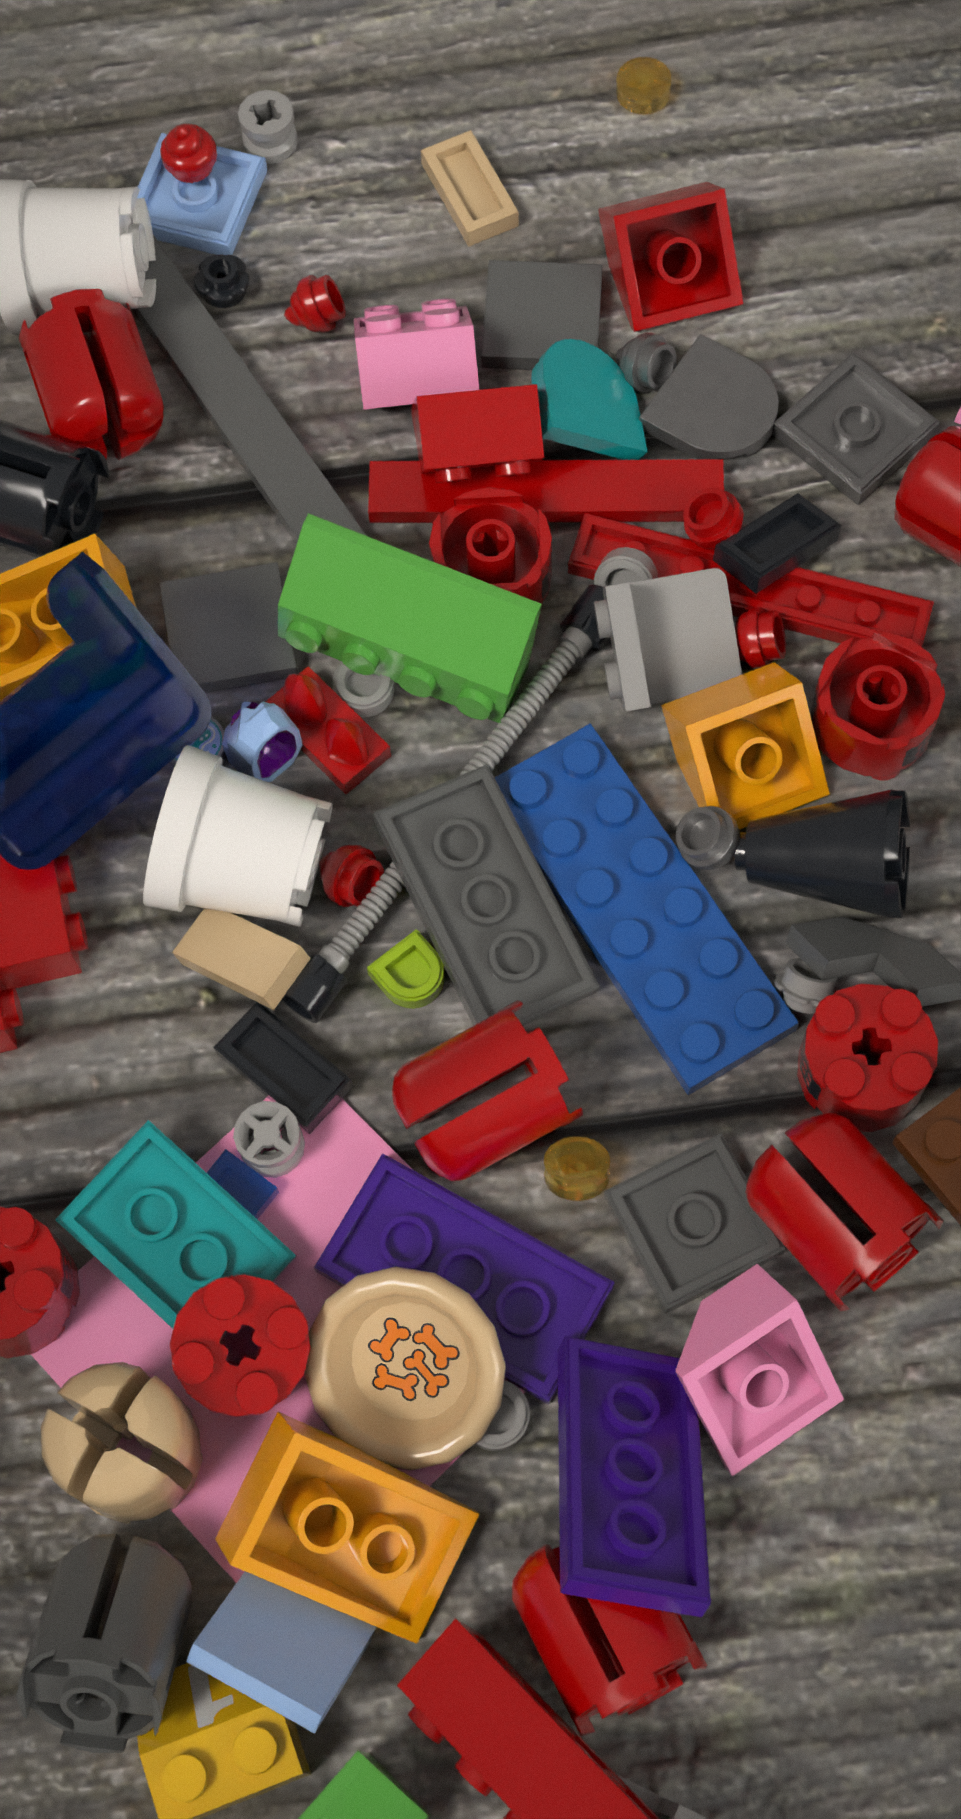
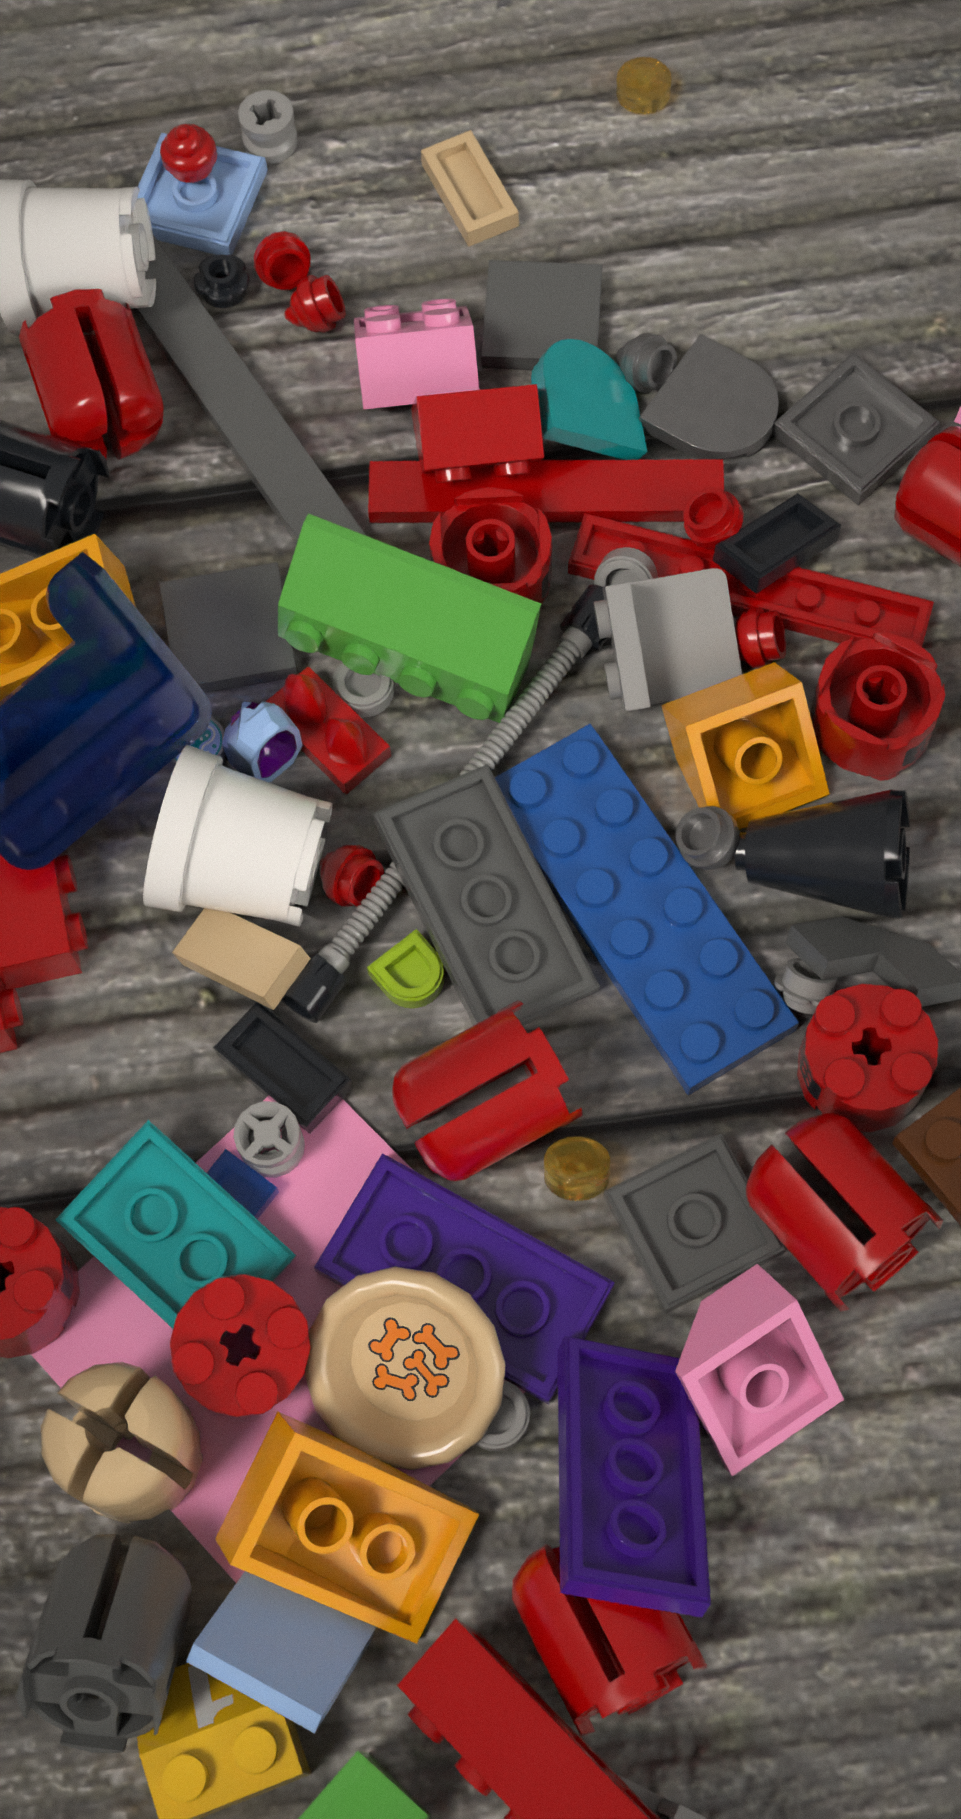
red slope [598,182,744,332] -> none
none -> red plate [254,231,311,290]

